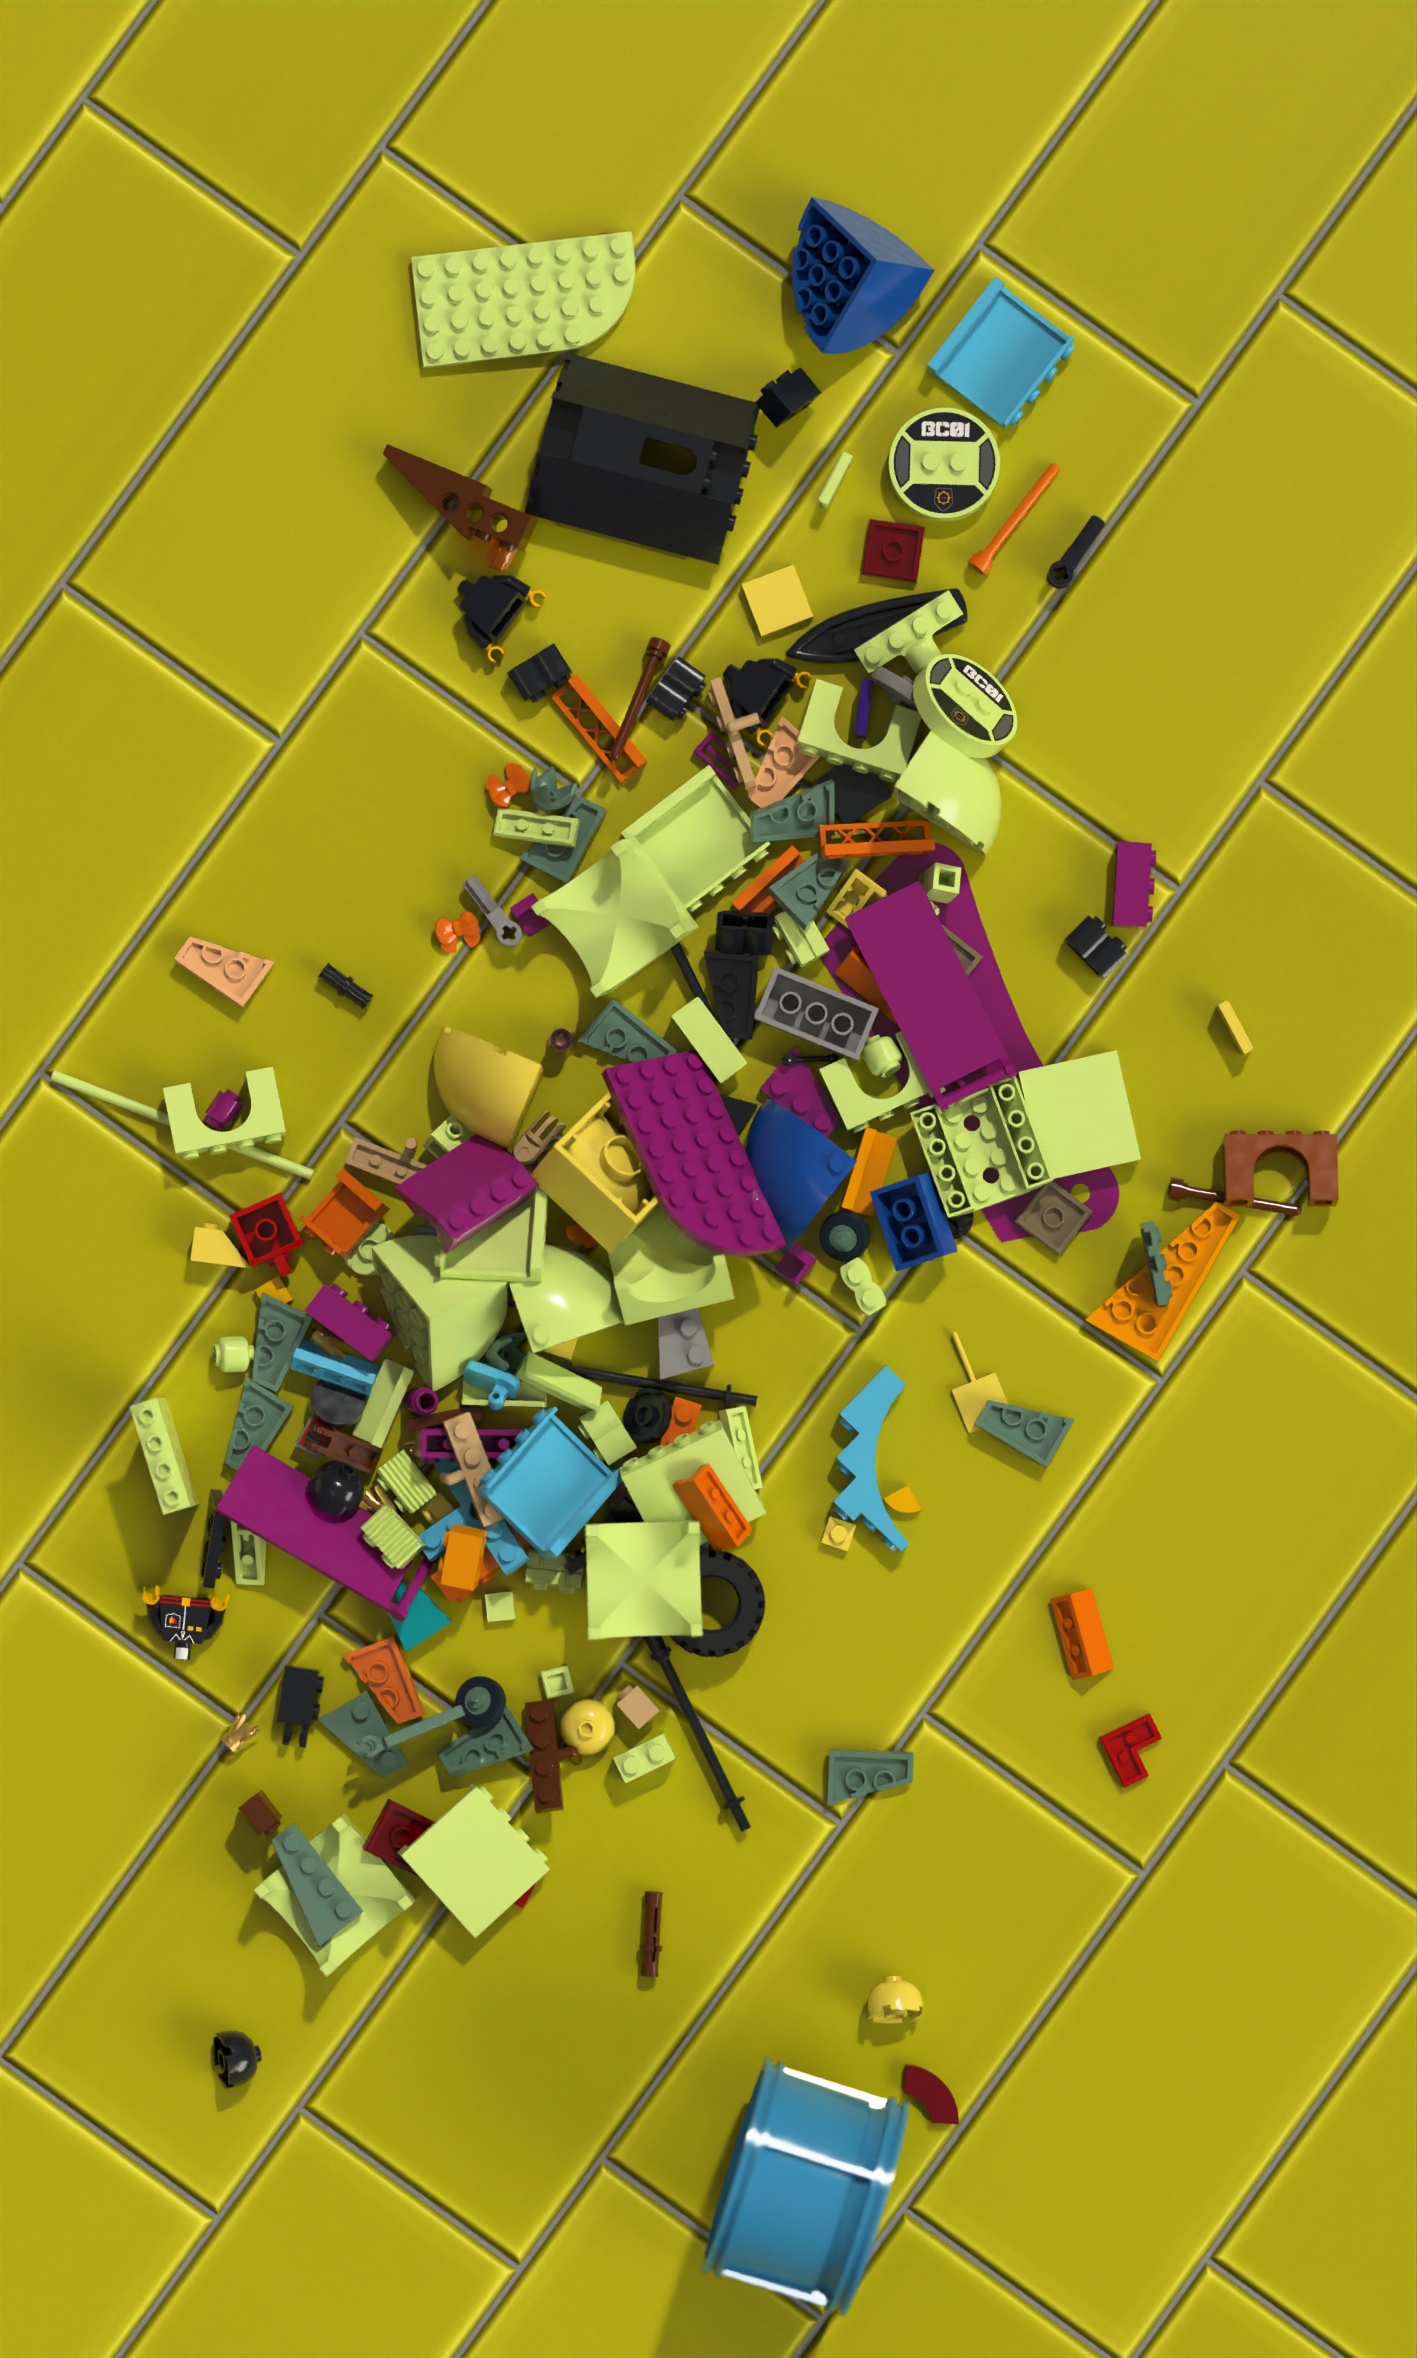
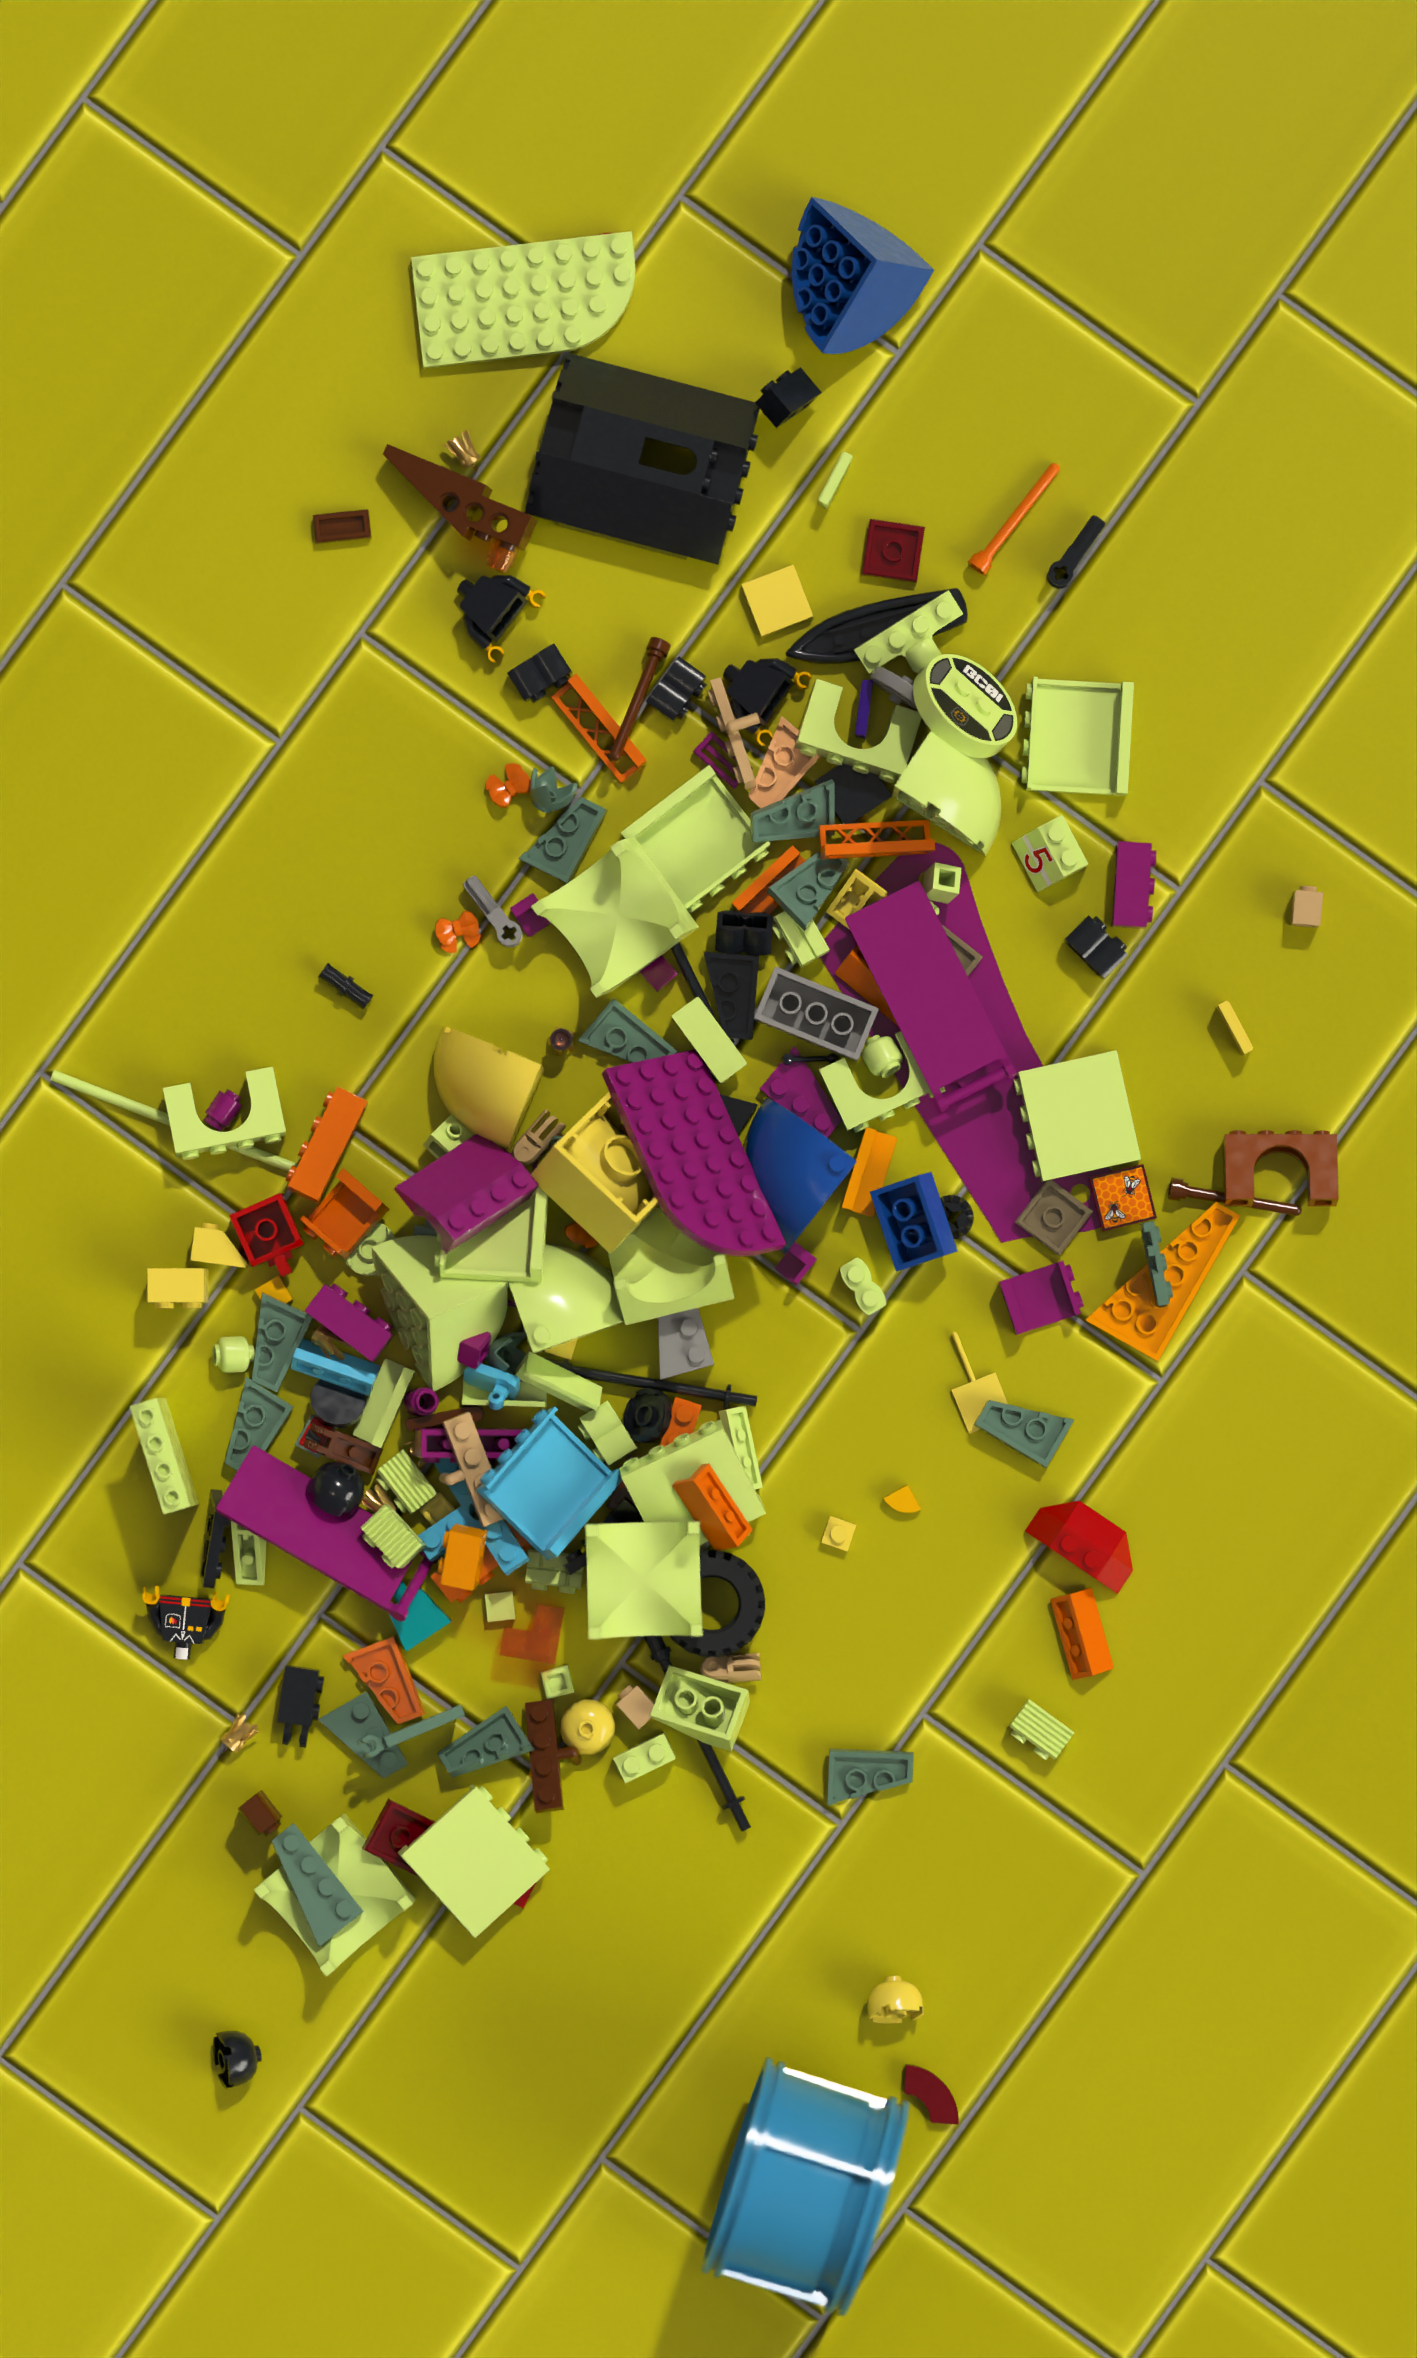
light nougat wing [174,937,275,1008] -> none
tan plate [345,1137,428,1184] -> none
black wheel [455,1676,506,1727] -> none
yellowish green tile [493,808,580,848] -> none
reddish brown pin [640,1891,663,1977] -> none
black wheel [819,1211,870,1262] -> none
medium azure arch [833,1366,909,1552] -> none
piece [888,407,1000,521] -> none
yellowish green slope [910,1076,1054,1218] -> none
medium azure panel [926,277,1075,430] -> none
red tile [1099,1713,1162,1788] -> none
none -> light yellow brick [148,1268,209,1309]
none -> orange brick [286,1086,368,1204]
none -> reddish brown tile [313,509,372,544]
none -> pearl gold piece [443,429,482,471]
none -> magenta slope [457,1332,491,1369]
none -> clear orange brick [499,1603,565,1664]
none -> magenta slope [639,955,678,992]
none -> yellowish green slope [650,1665,750,1752]
none -> tan arm [700,1653,762,1683]
none -> magenta panel [998,1261,1084,1335]
none -> yellowish green brick [1009,1698,1074,1760]
none -> yellowish green slope [1011,815,1088,892]
none -> yellowish green panel [1021,677,1134,796]
none -> red wedge [1025,1501,1133,1594]
none -> tile [1089,1164,1157,1232]
none -> tan brick [1290,886,1323,928]

